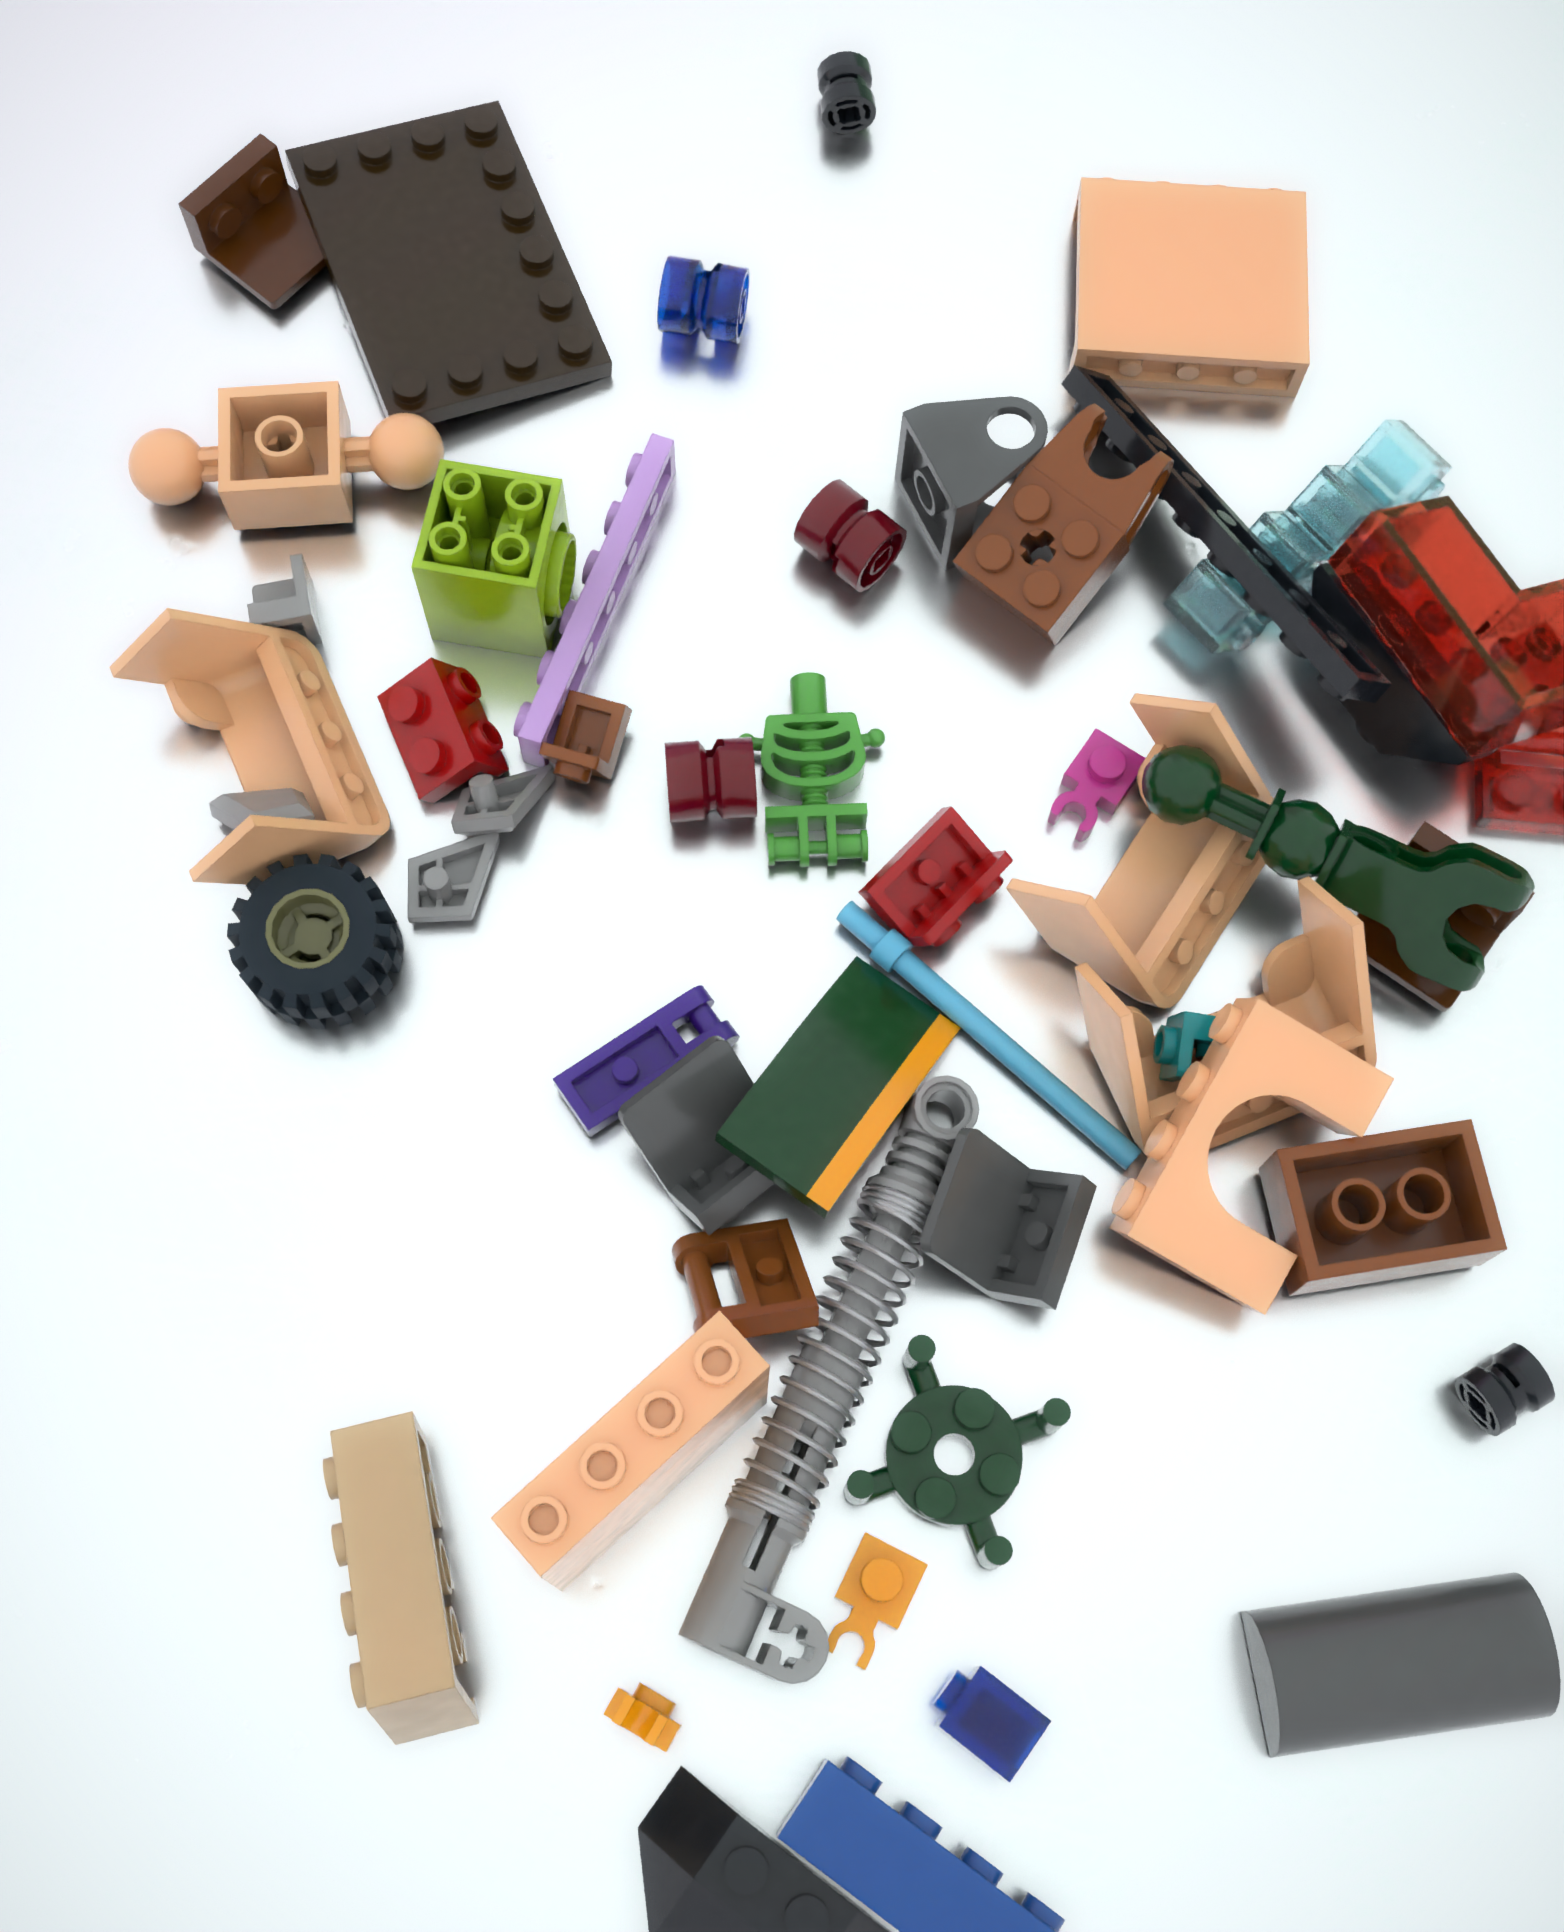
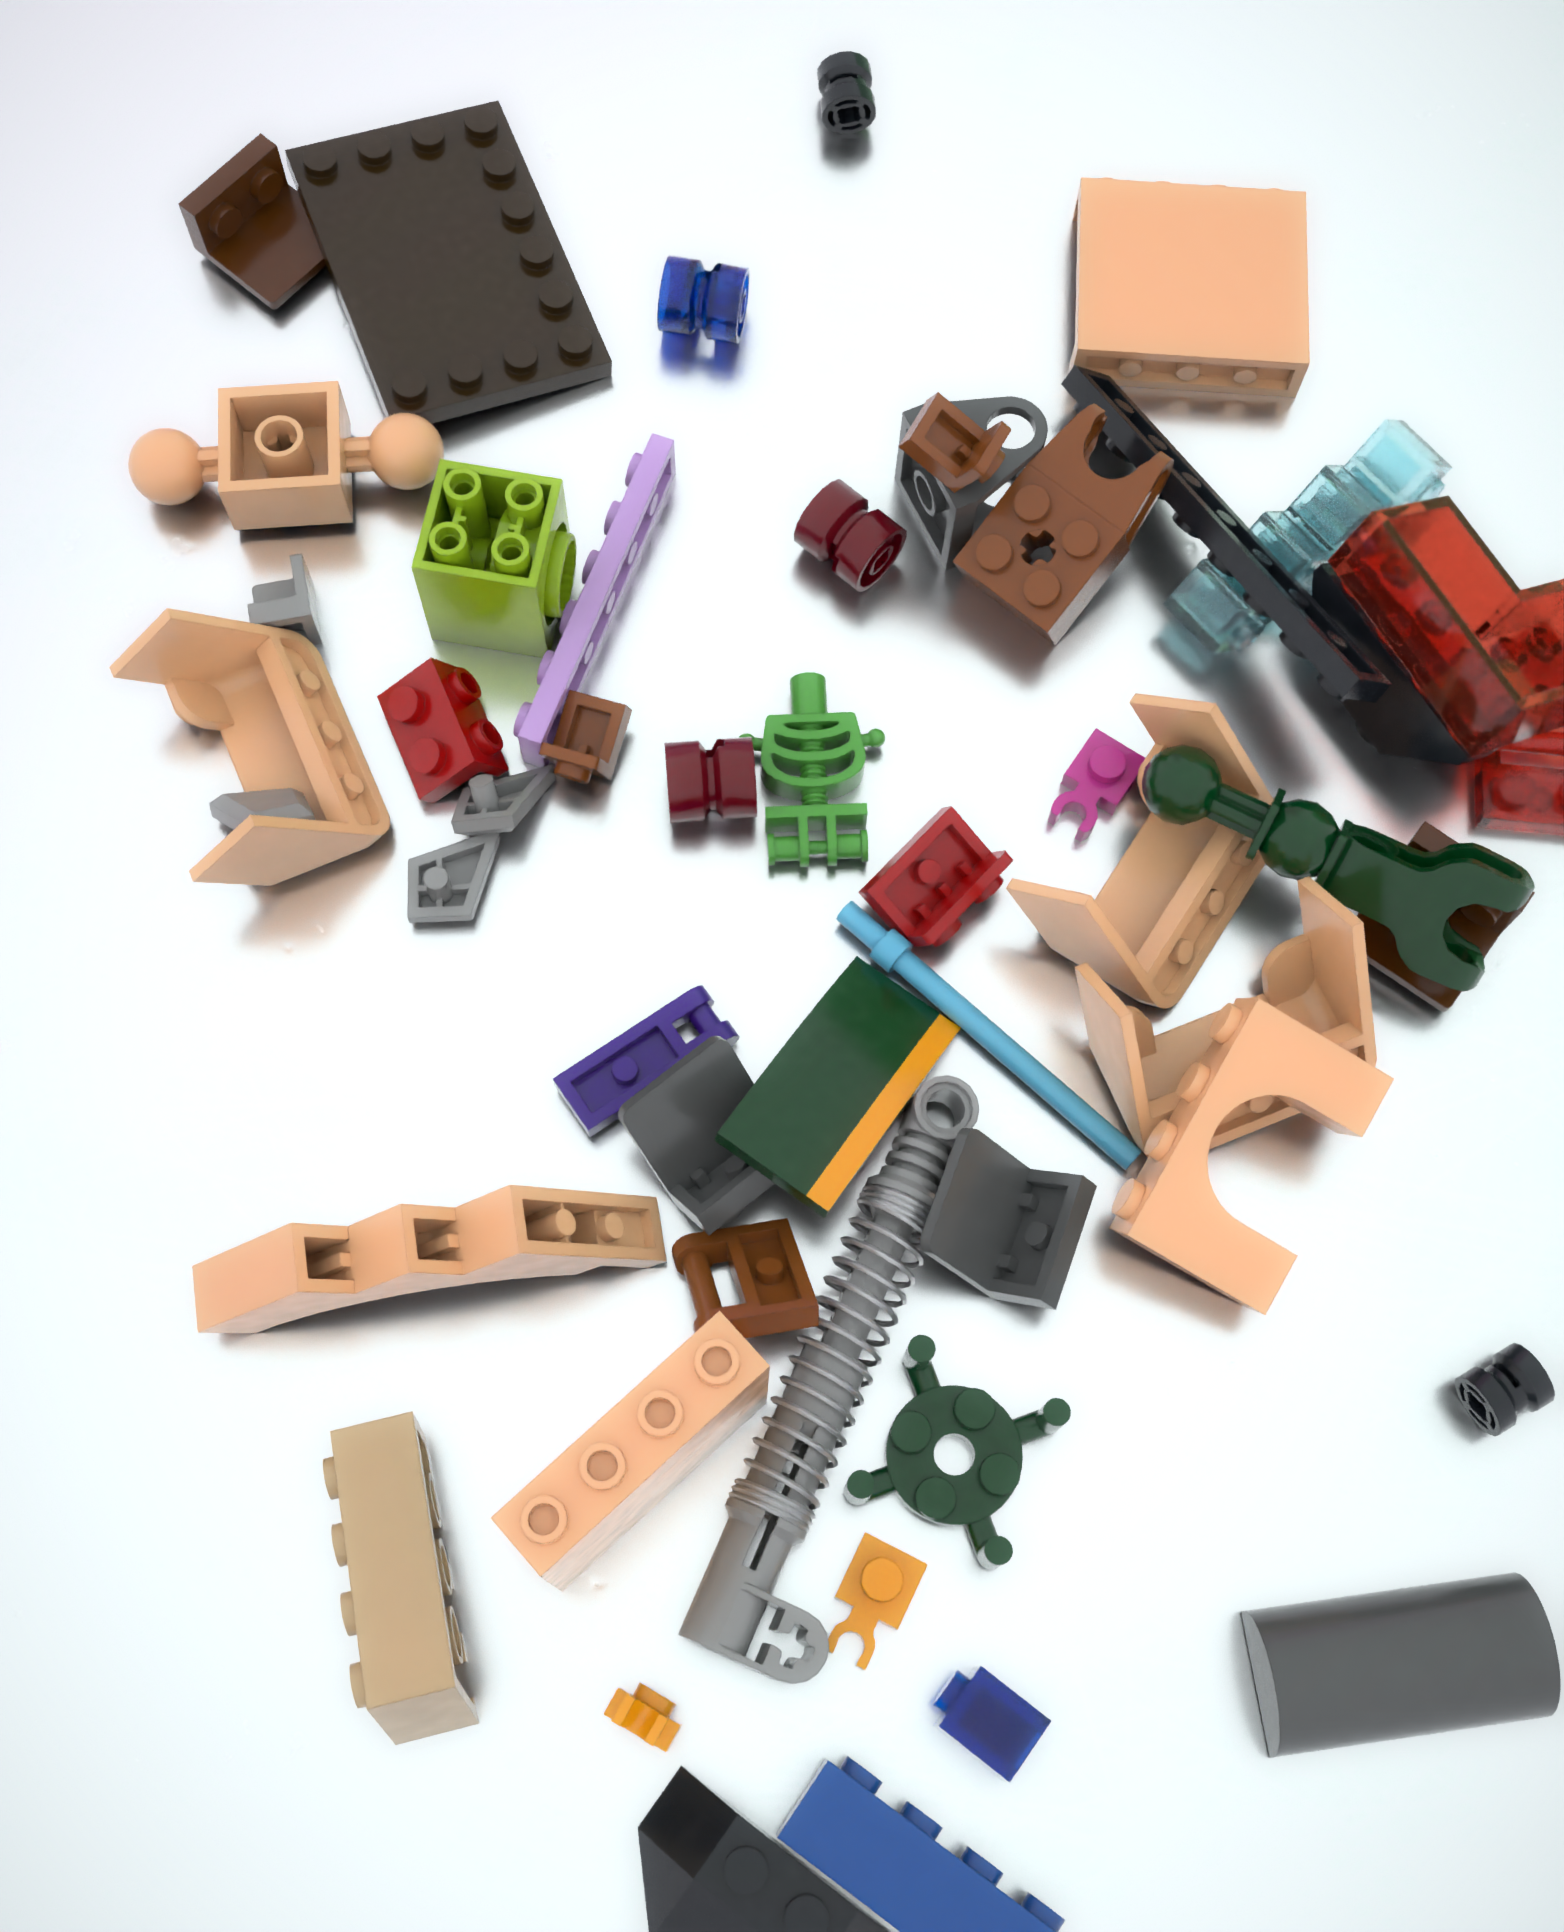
black wheel [227,854,403,1029] -> none
teal bracket [1153,1011,1216,1082] -> none
dark orange brick [1259,1119,1507,1296] -> none
none -> light nougat arch [192,1185,667,1333]
none -> dark orange bracket [898,392,1011,493]

